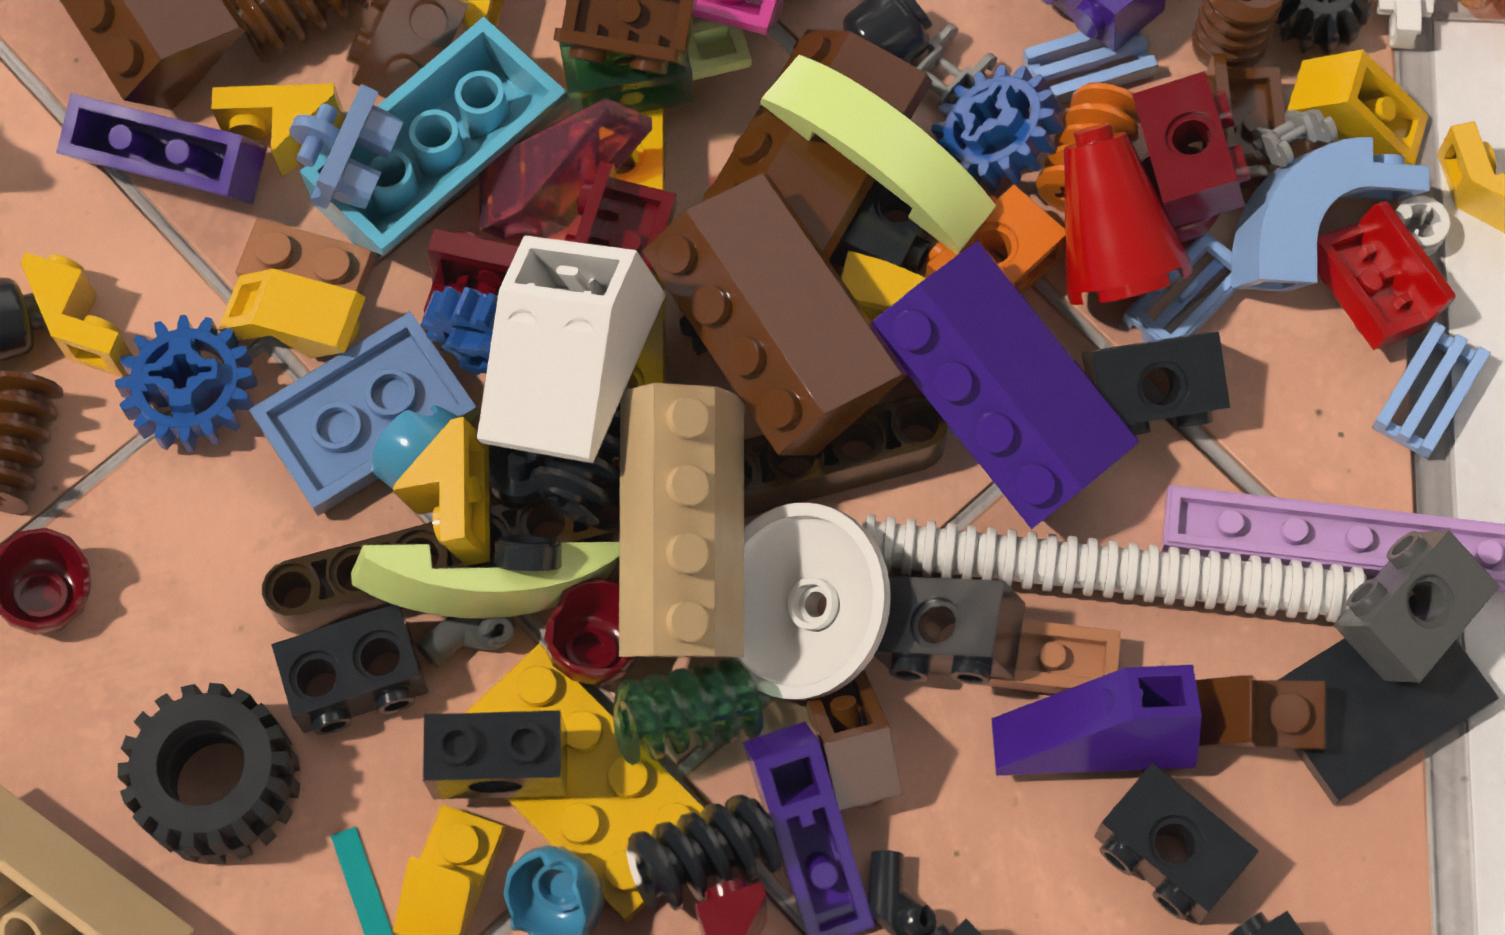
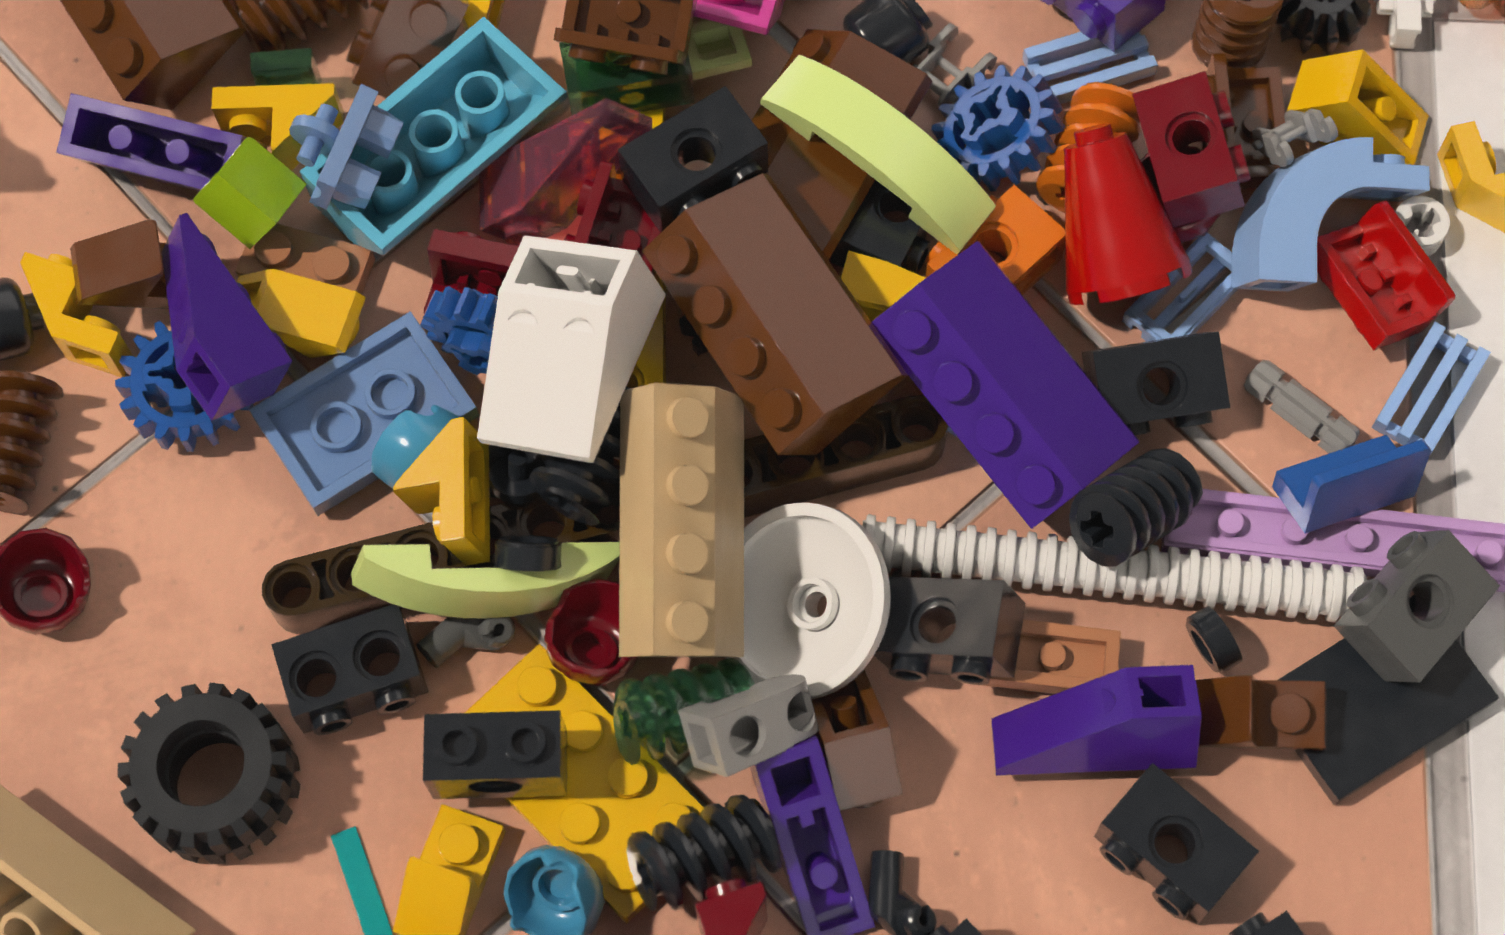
none -> reddish brown slope [70,220,169,309]
none -> dark purple slope [162,213,292,421]
none -> lime panel [193,137,307,249]
none -> clear green tile [250,48,321,86]
none -> black brick [618,86,768,232]
none -> light grey leg [678,674,818,777]
none -> black piece [1069,448,1203,567]
none -> black tile [1186,606,1243,674]
none -> light grey axle [1244,360,1360,453]
none -> blue panel [1272,434,1431,534]

